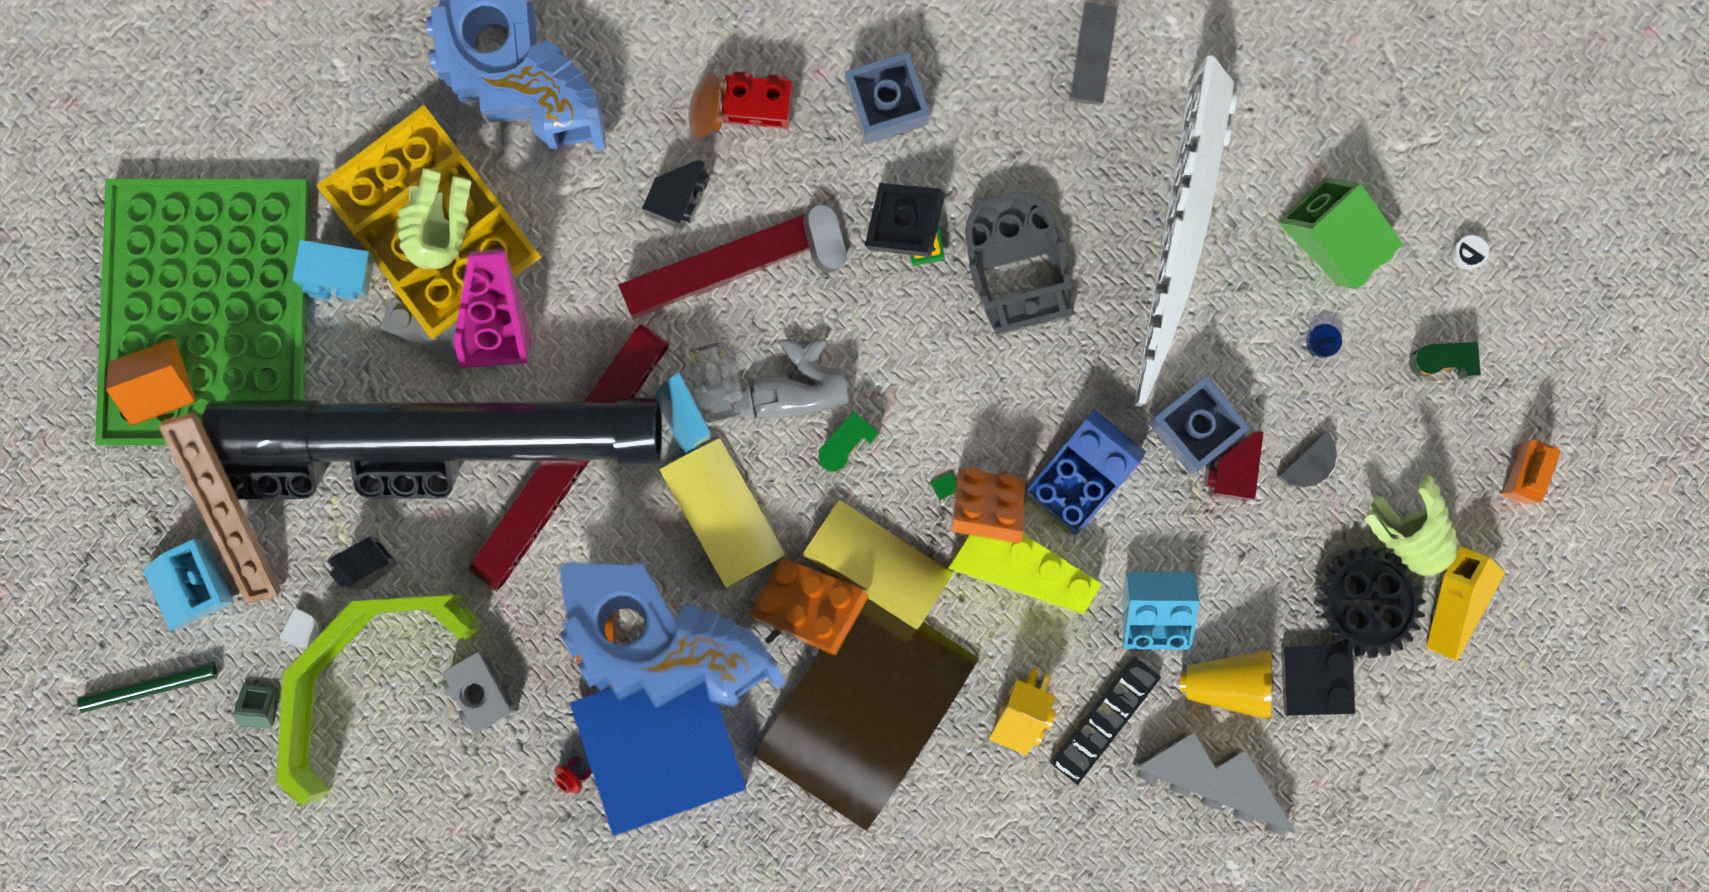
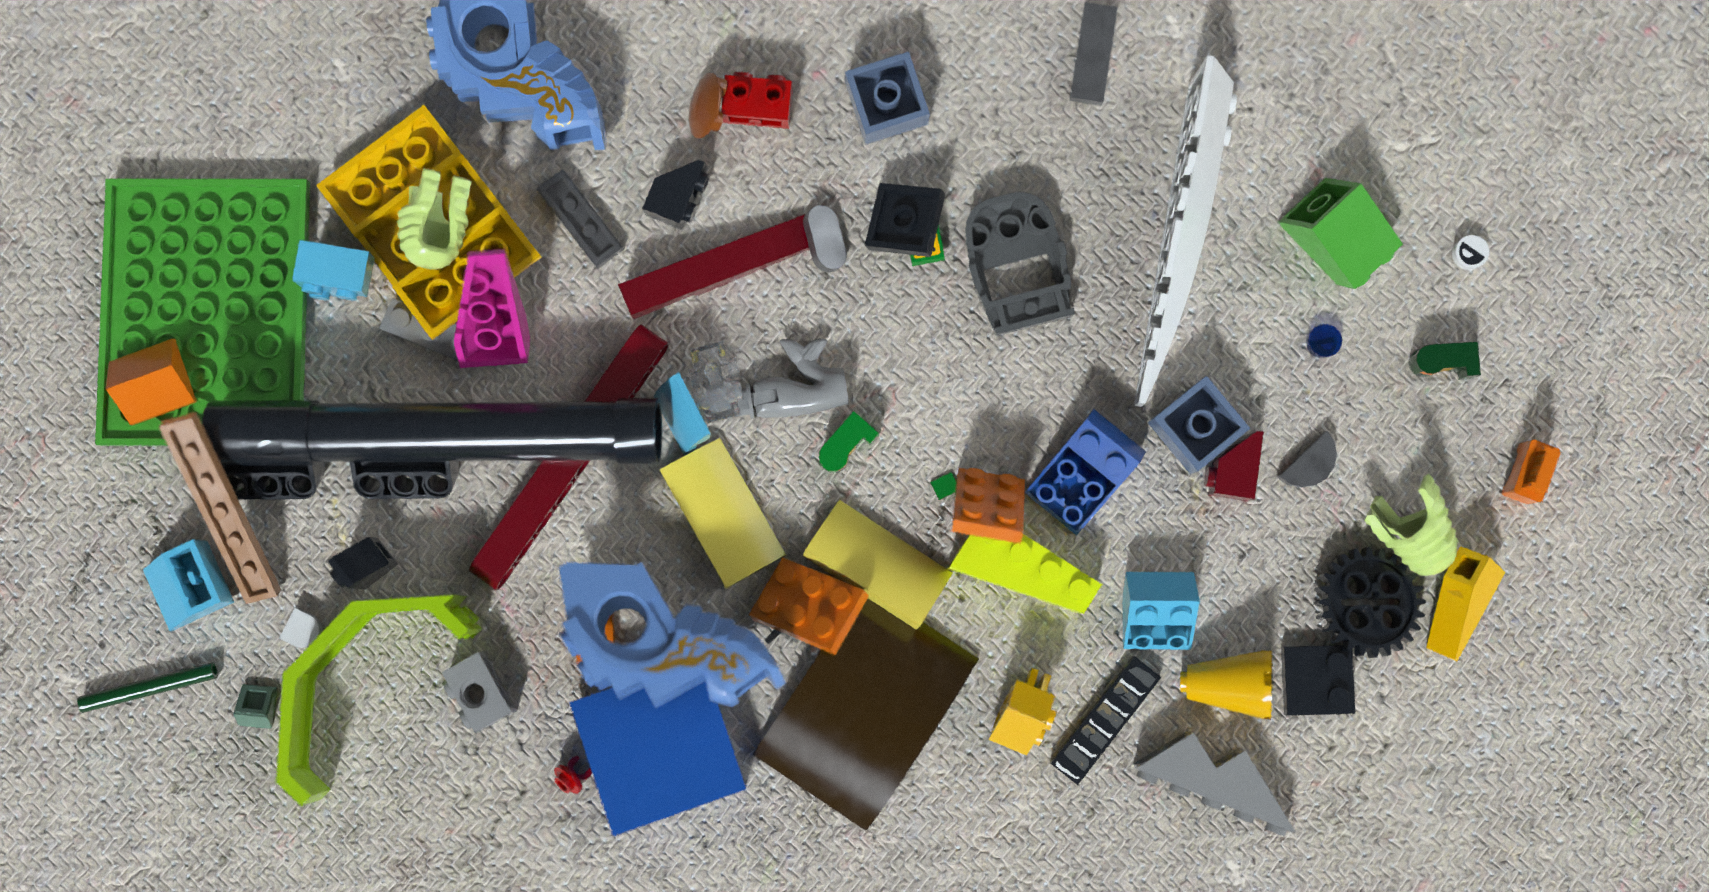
none -> flat silver tile [537,169,624,269]

